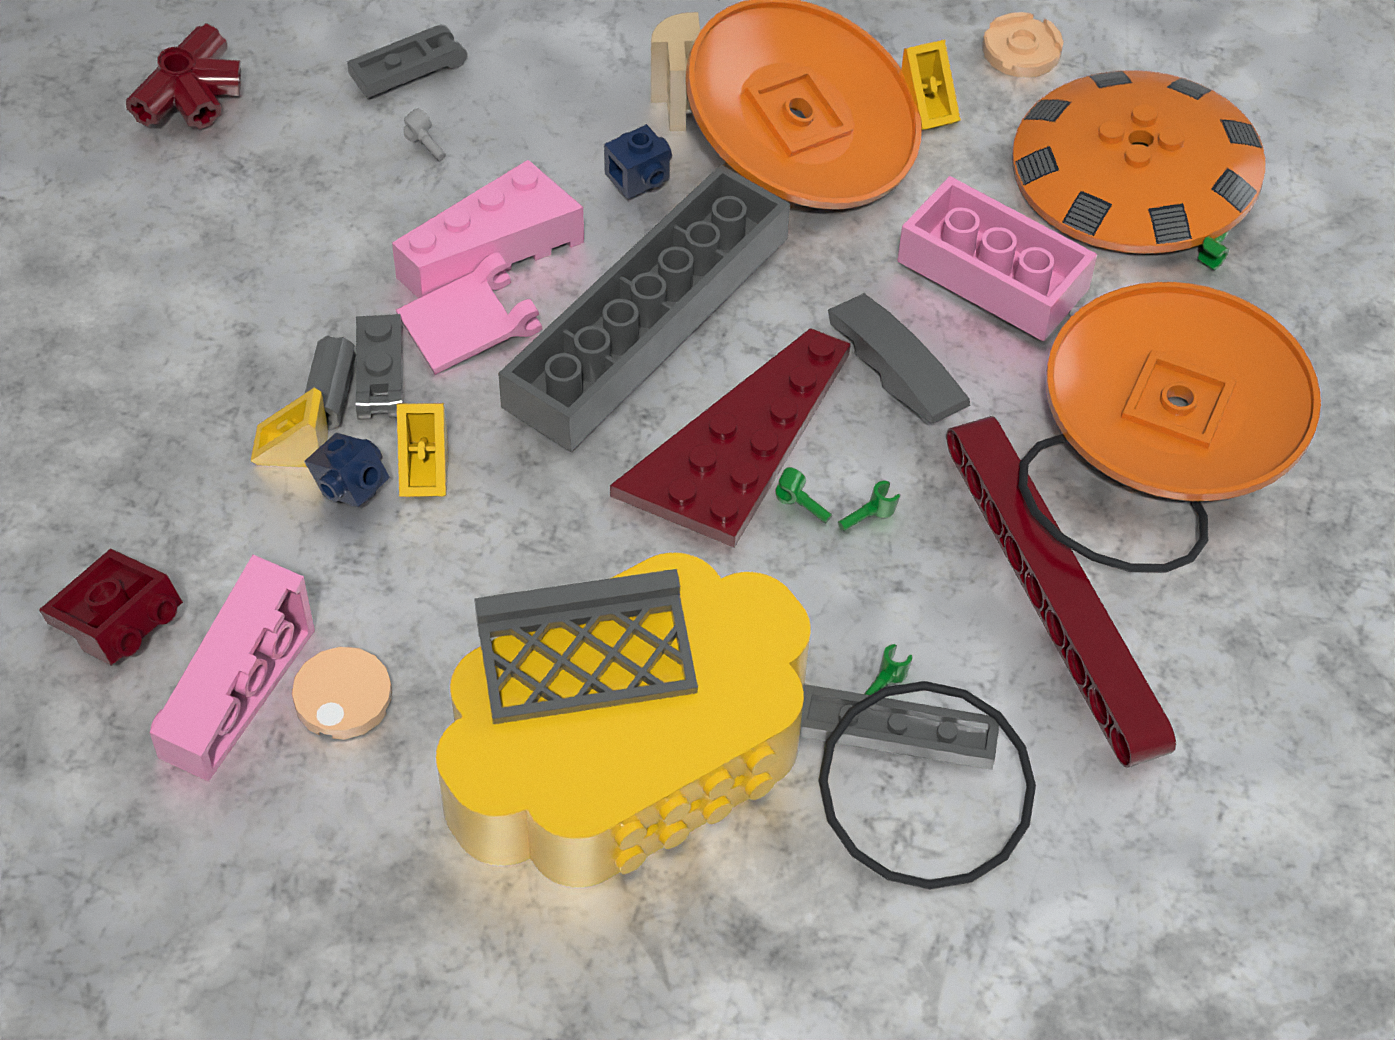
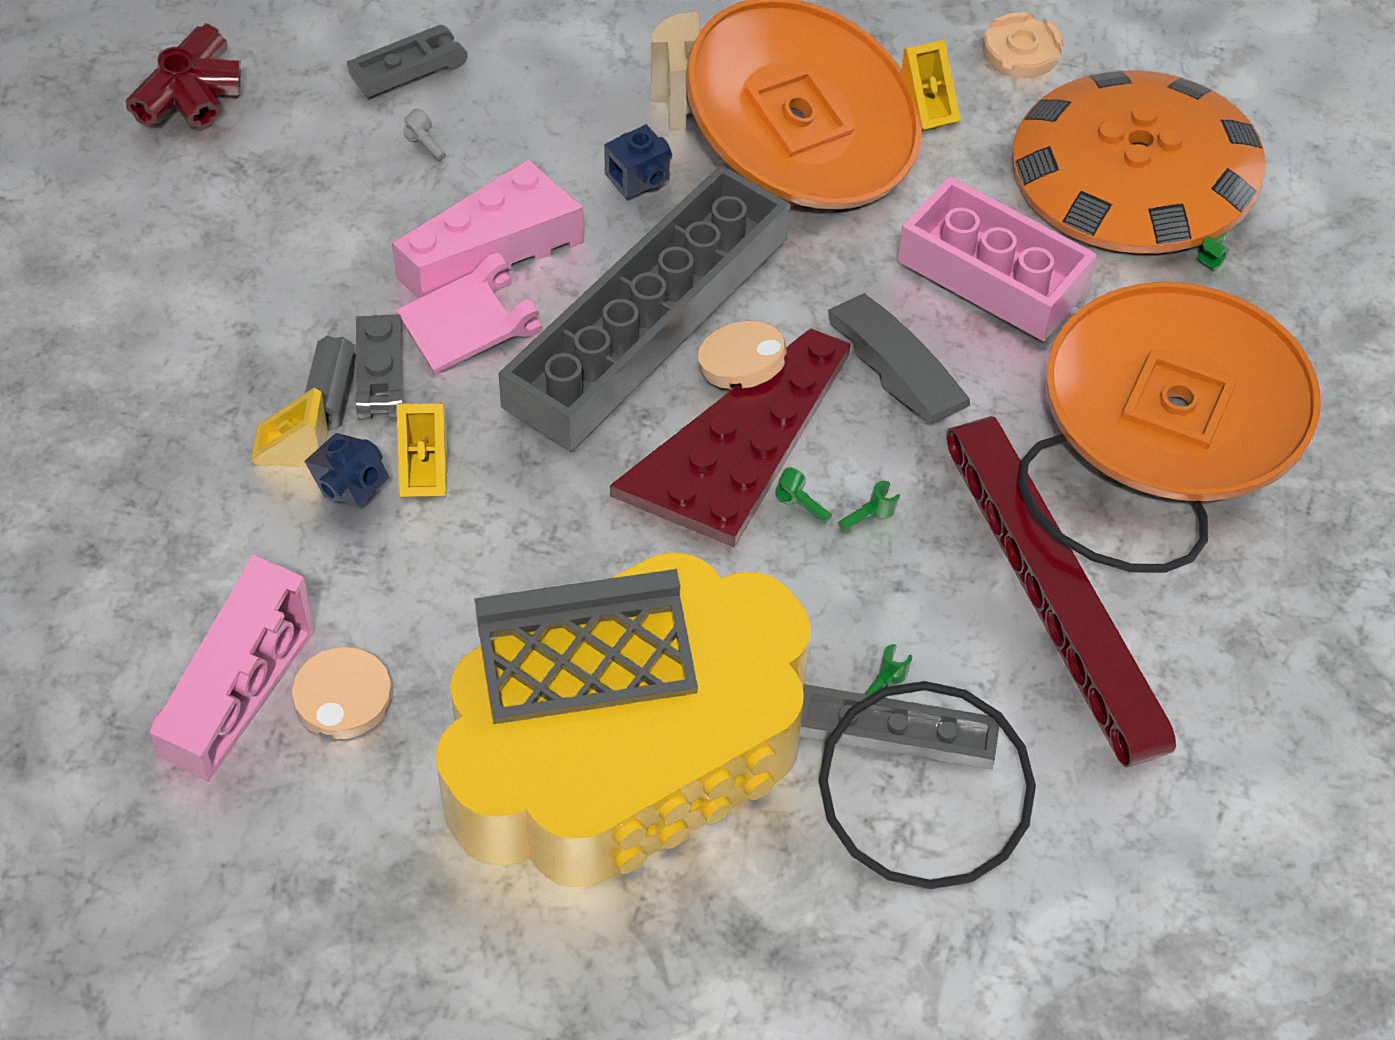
dark red plate [39,548,183,666] -> none
none -> light nougat tile [698,320,787,389]

